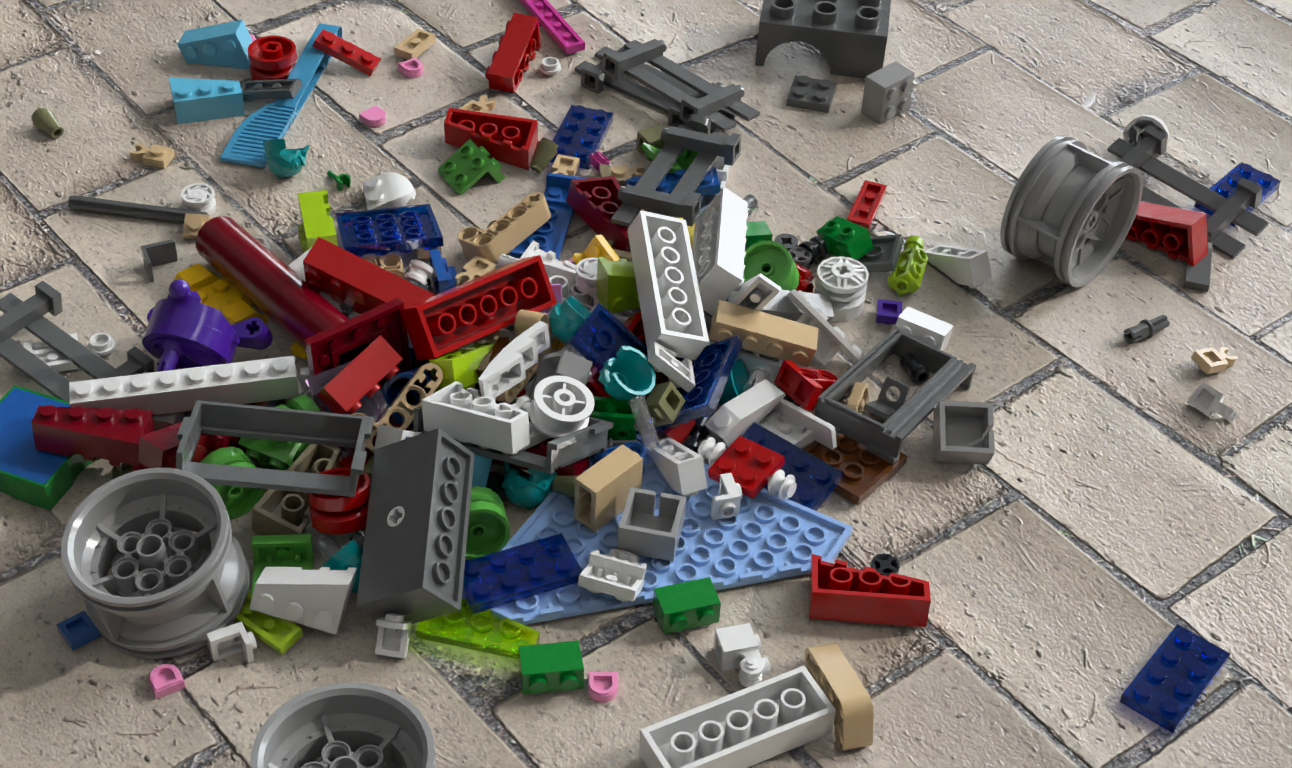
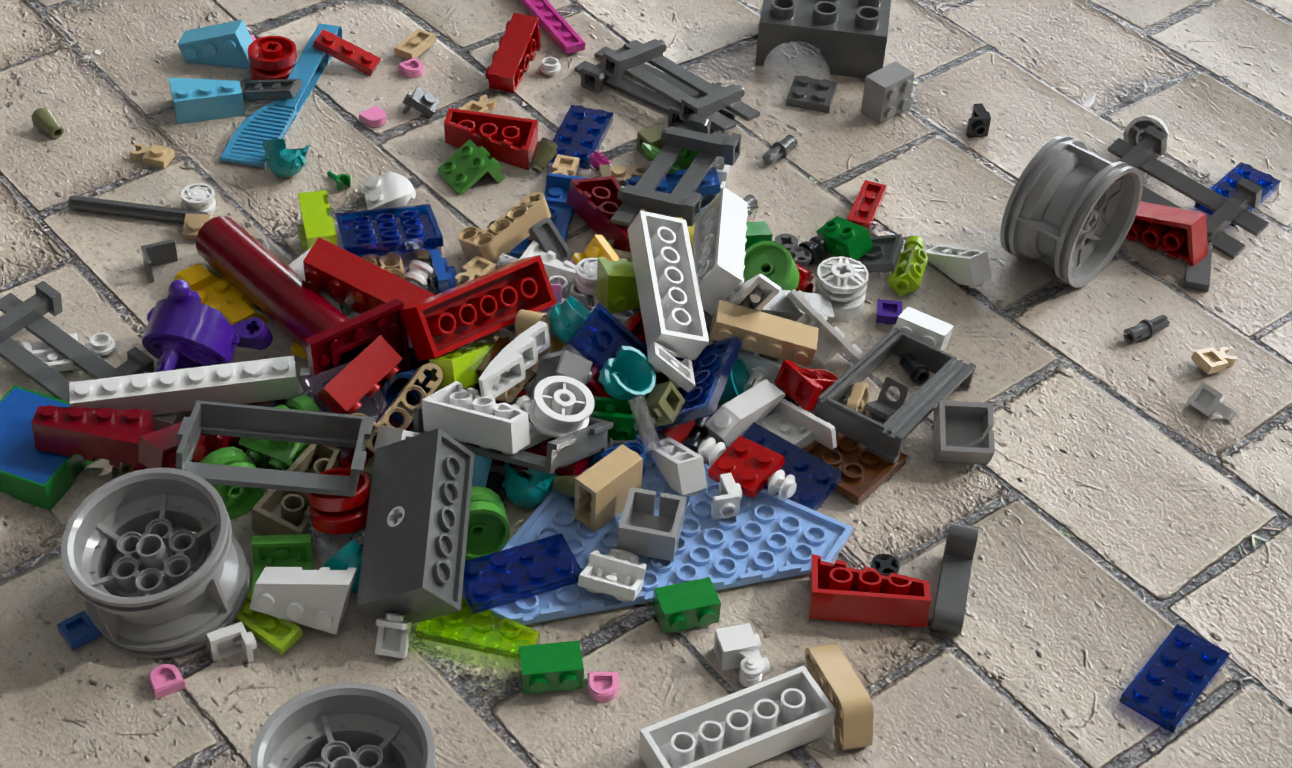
none -> dark grey bracket [402,86,440,118]
none -> dark grey piece [528,218,572,262]
none -> dark grey axle [762,135,798,165]
none -> dark grey beam [931,521,979,635]
none -> black bracket [966,103,991,138]

